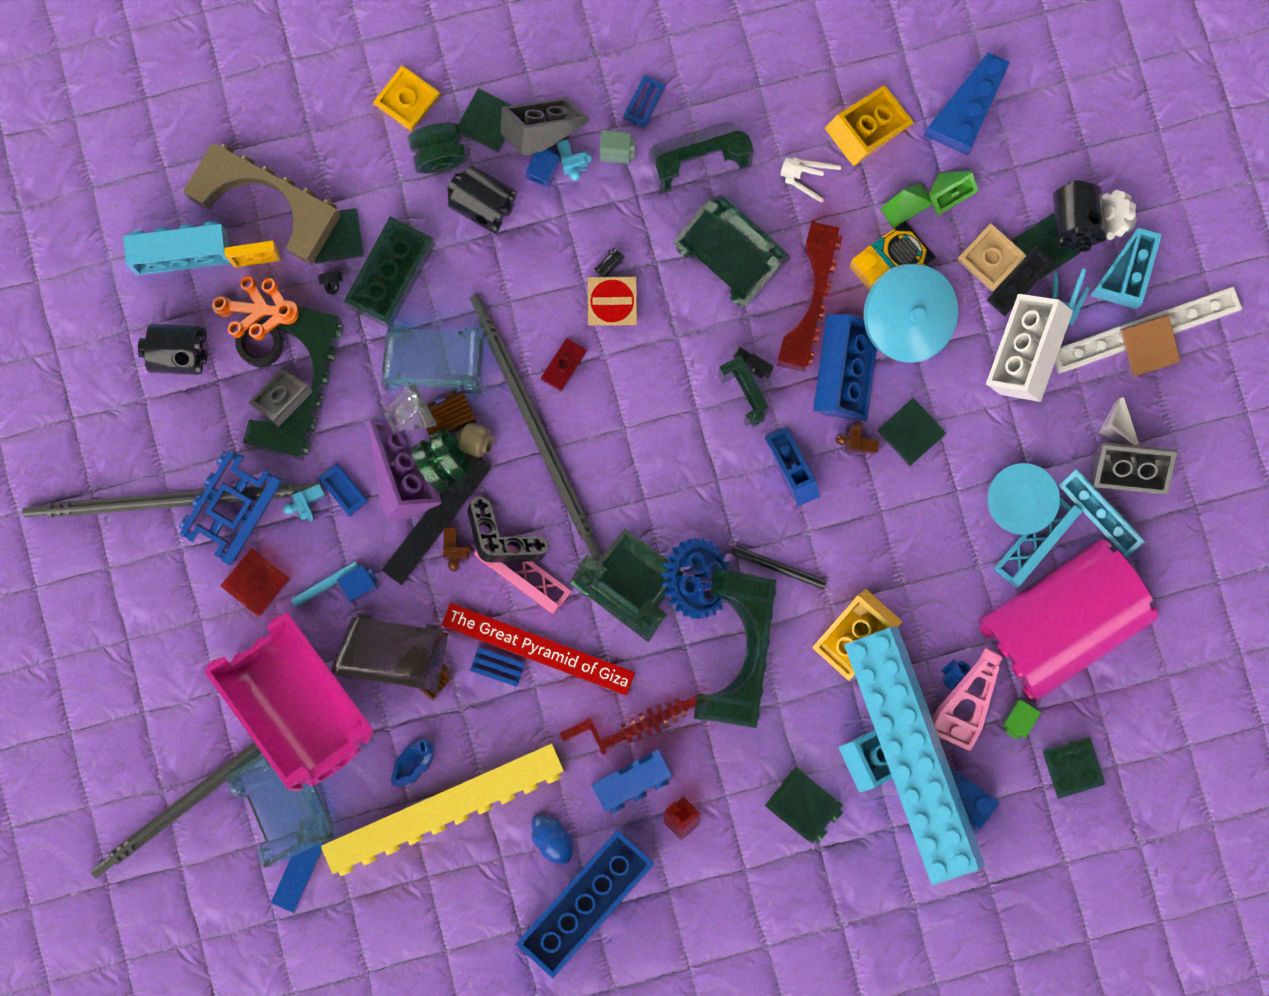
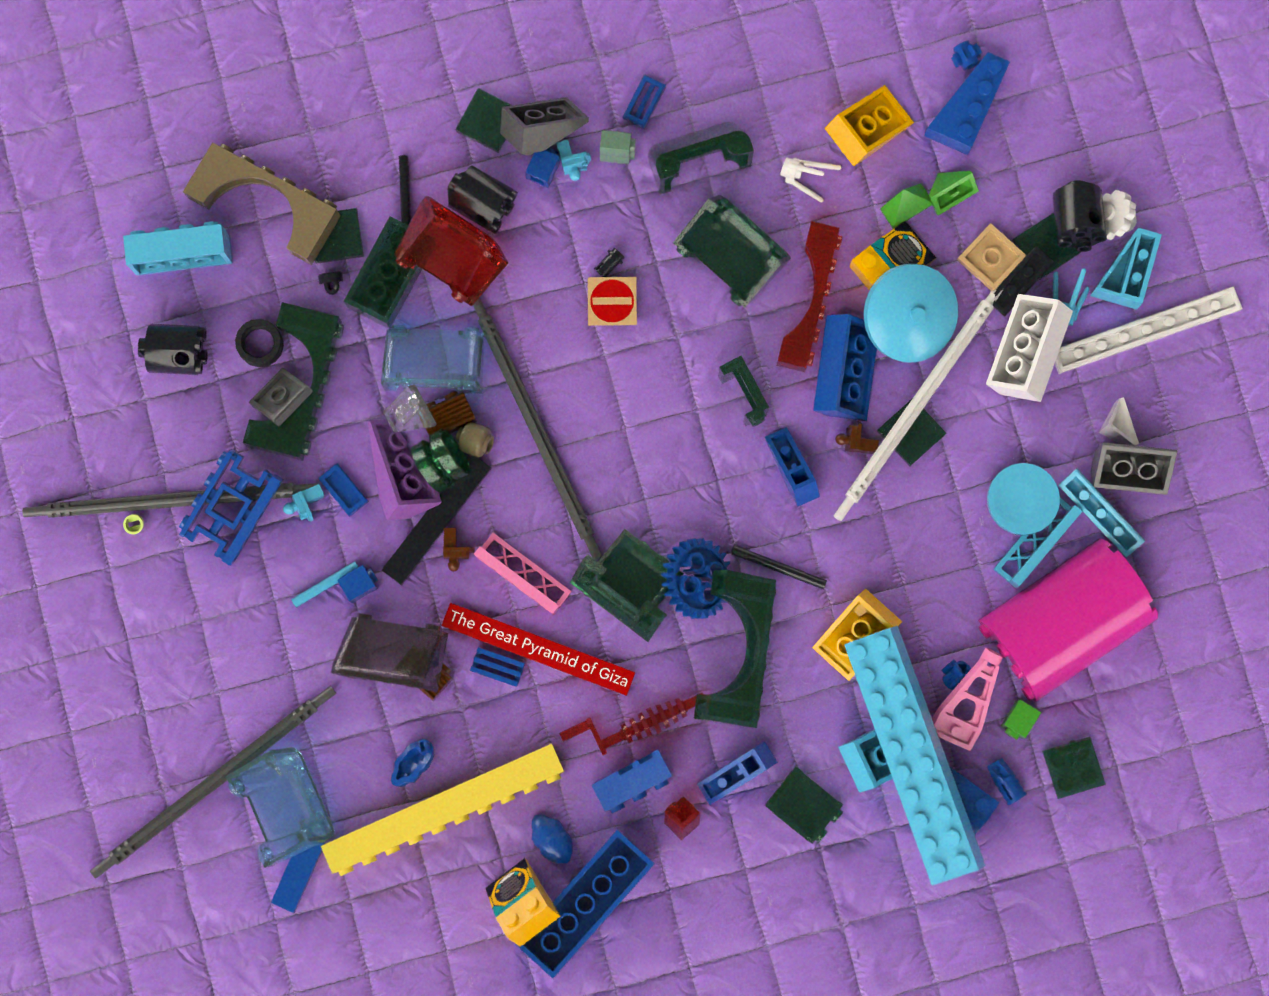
dark pink cylinder [203,613,373,791] -> none
orange plant [213,276,299,340] -> none
clear red plate [220,548,291,617] -> none
yellow tile [224,240,281,268] -> none
yellow tile [373,65,441,132] -> none
clear green wheel [407,122,467,174] -> none
black beam [467,496,549,563] -> none
dark red plate [540,338,587,392] -> none
black plate [733,346,774,379] -> none
medium nougat tile [1120,314,1181,377] -> none
none -> yellowish green hinge [123,514,144,534]
none -> clear red windscreen [395,196,508,306]
none -> black bar [399,155,411,228]
none -> yellow slope [485,858,560,947]
none -> blue slope [697,741,778,805]
none -> white axle [833,285,1003,521]
none -> blue gear [951,40,982,71]
none -> blue hinge [987,758,1027,806]

